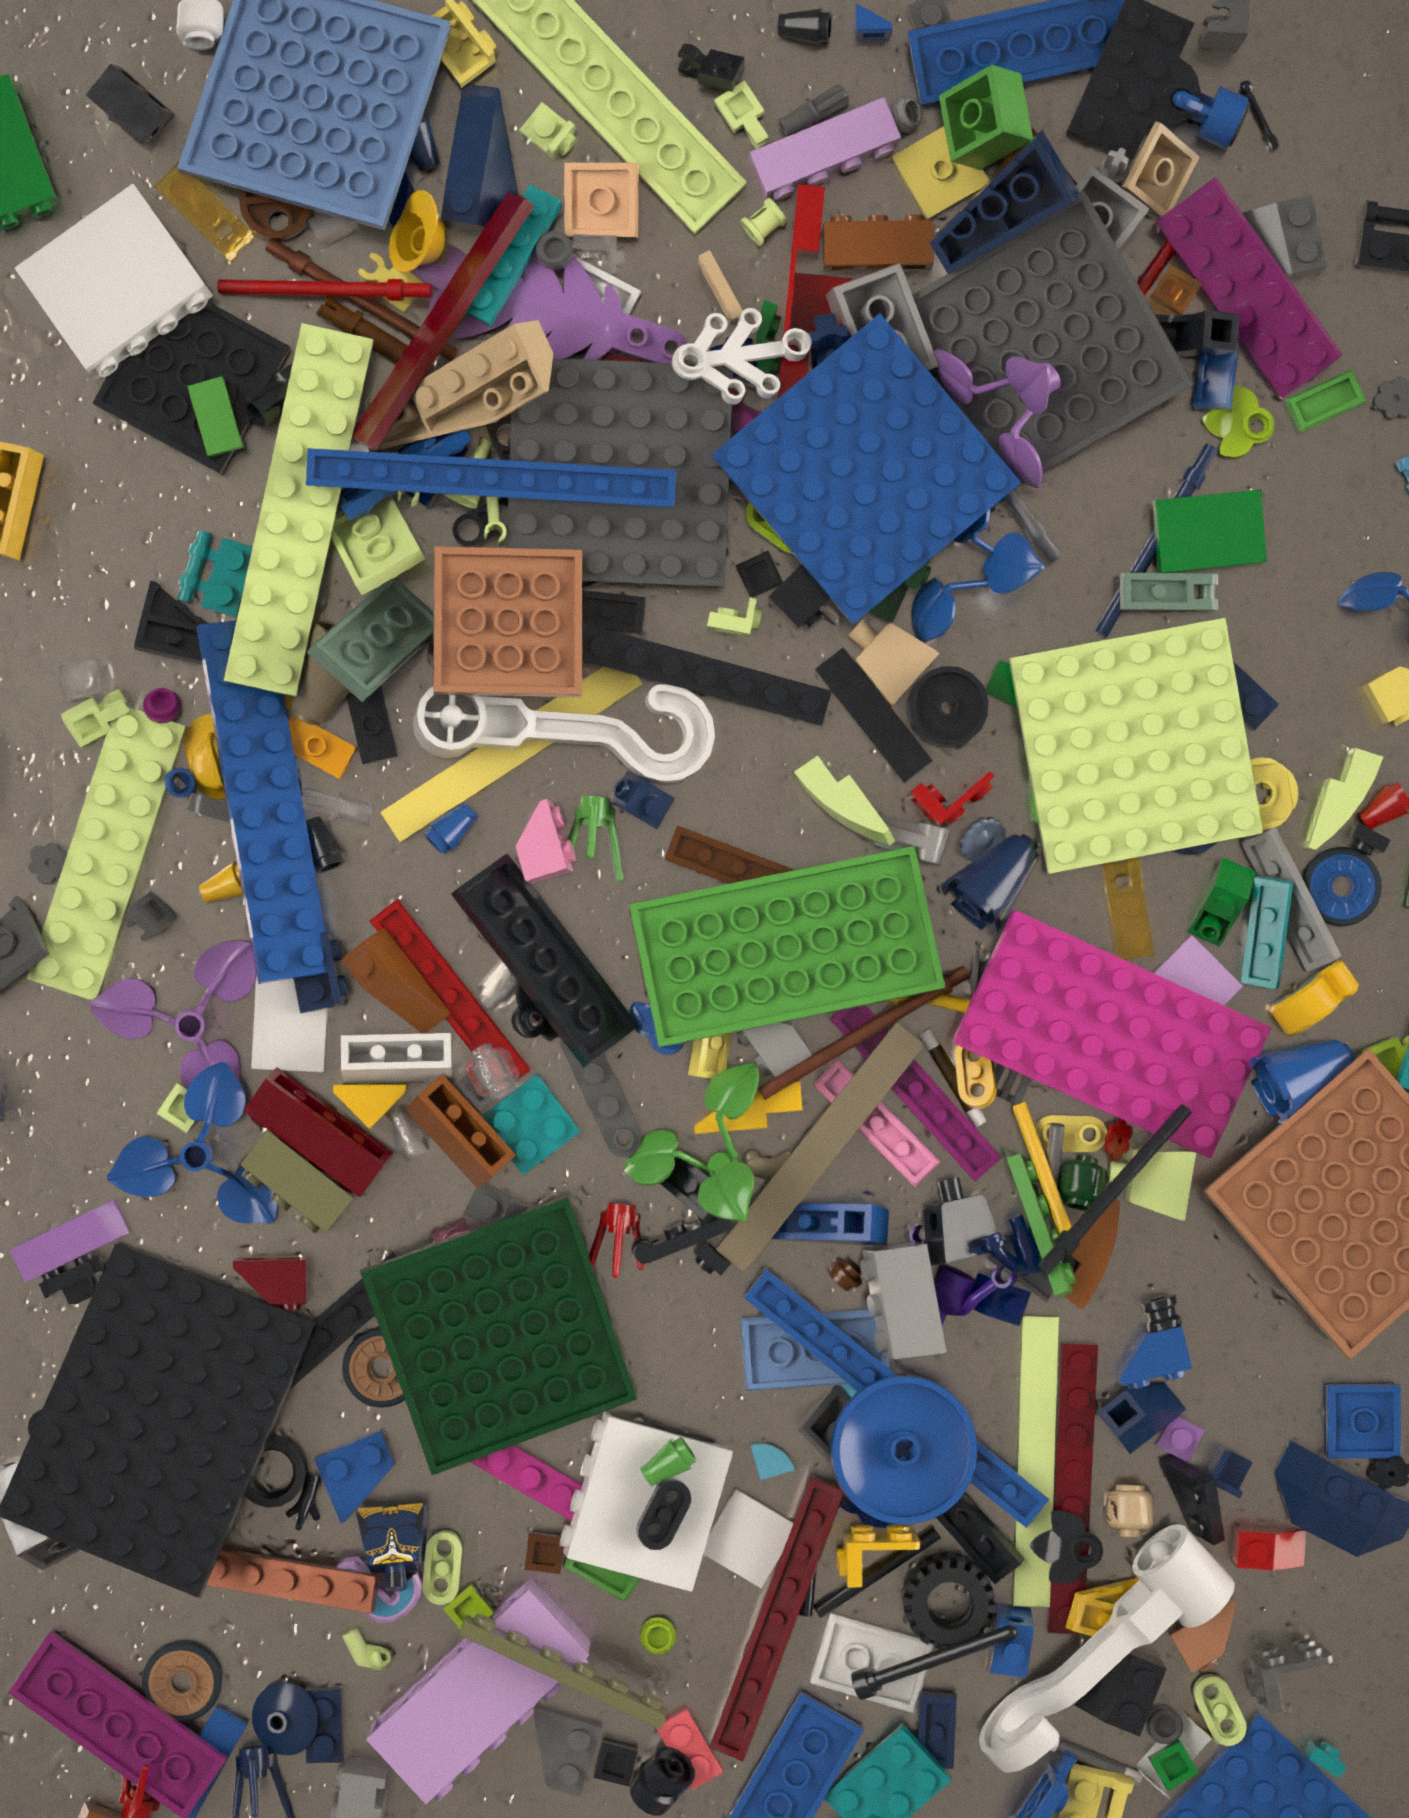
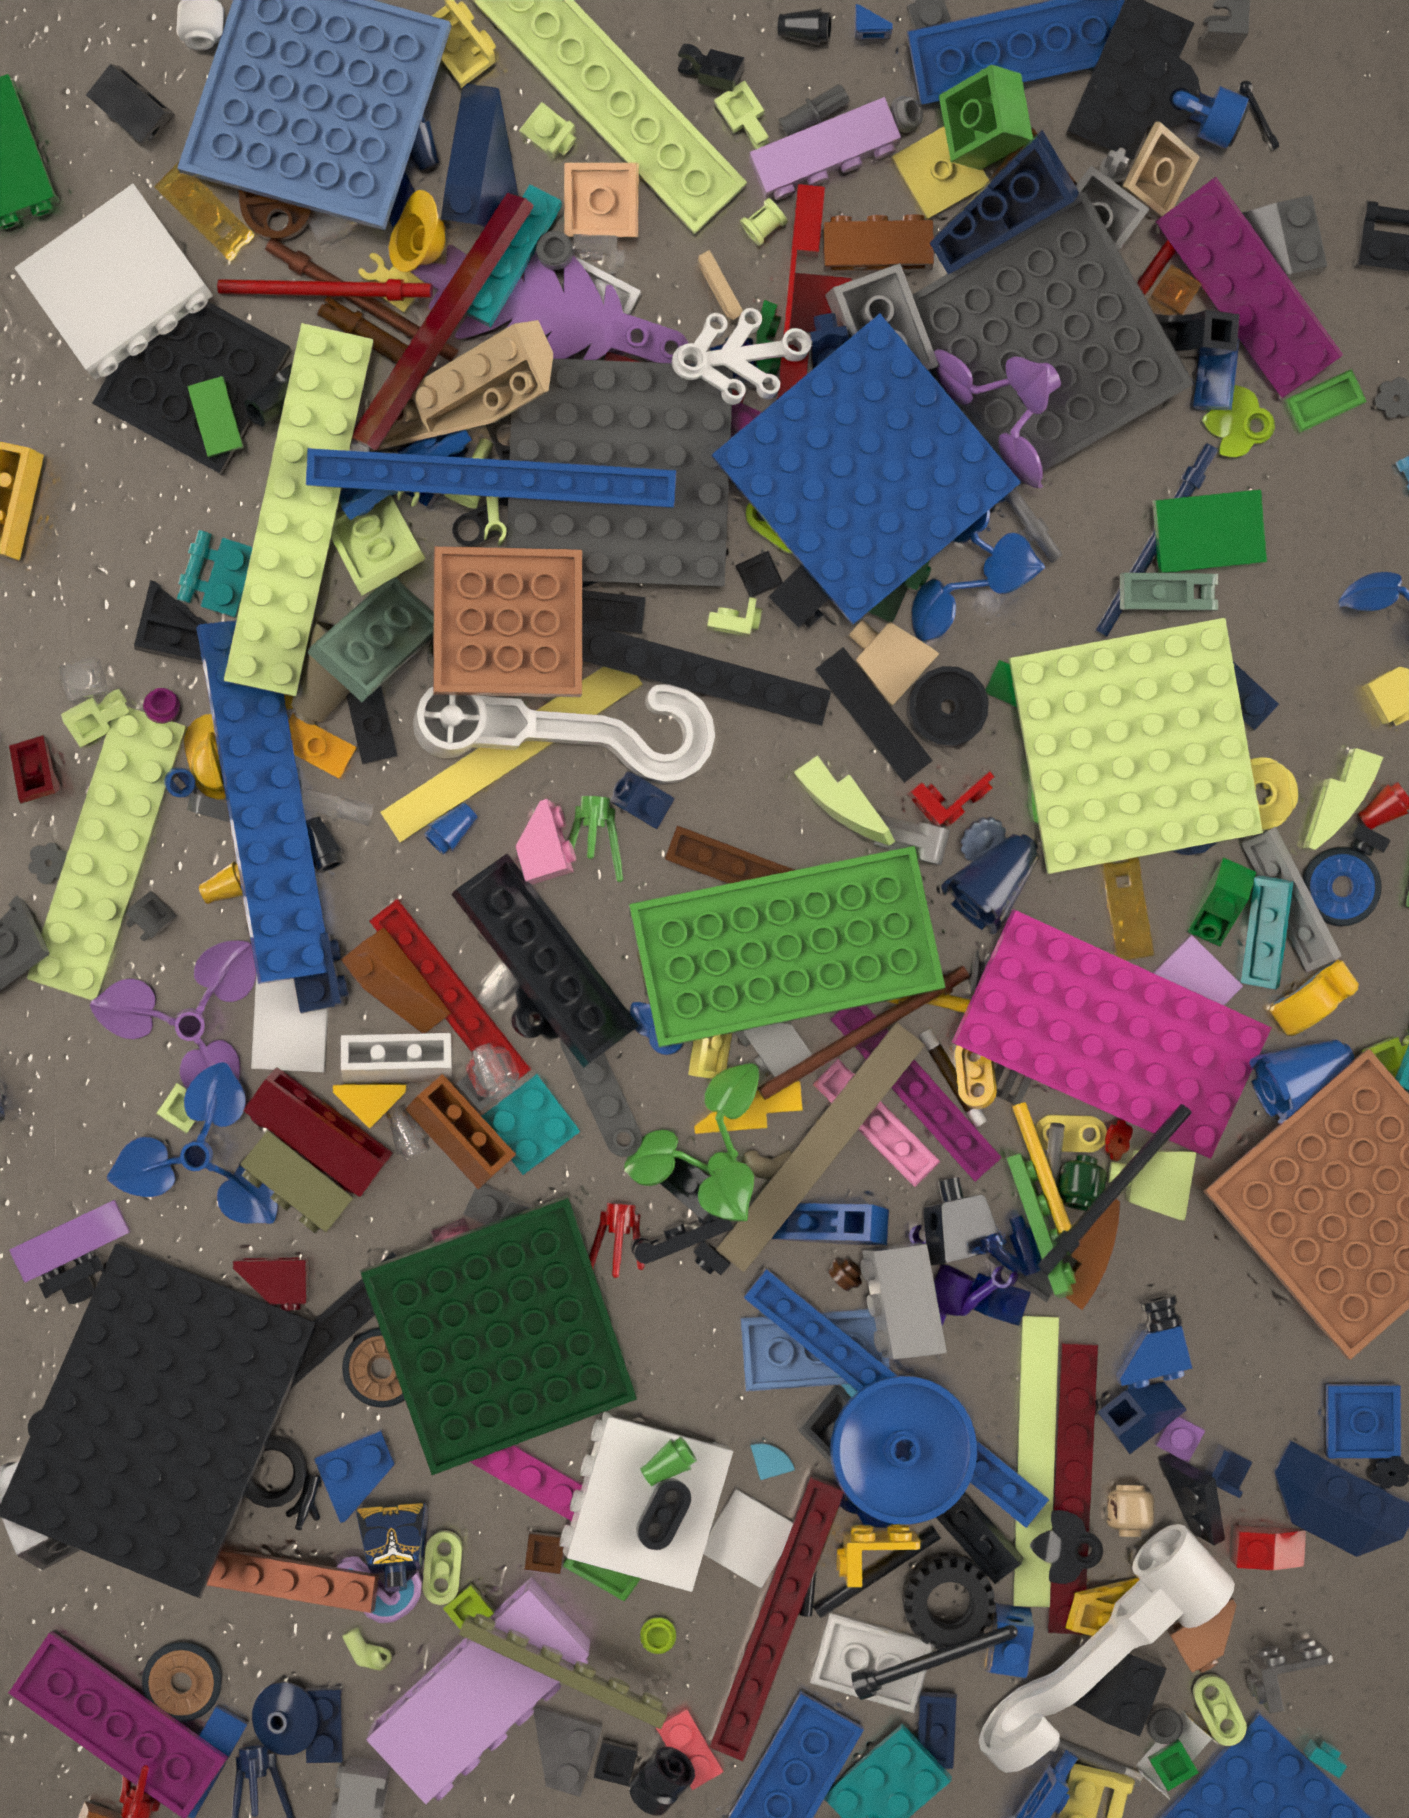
none -> dark red slope [9,735,61,804]

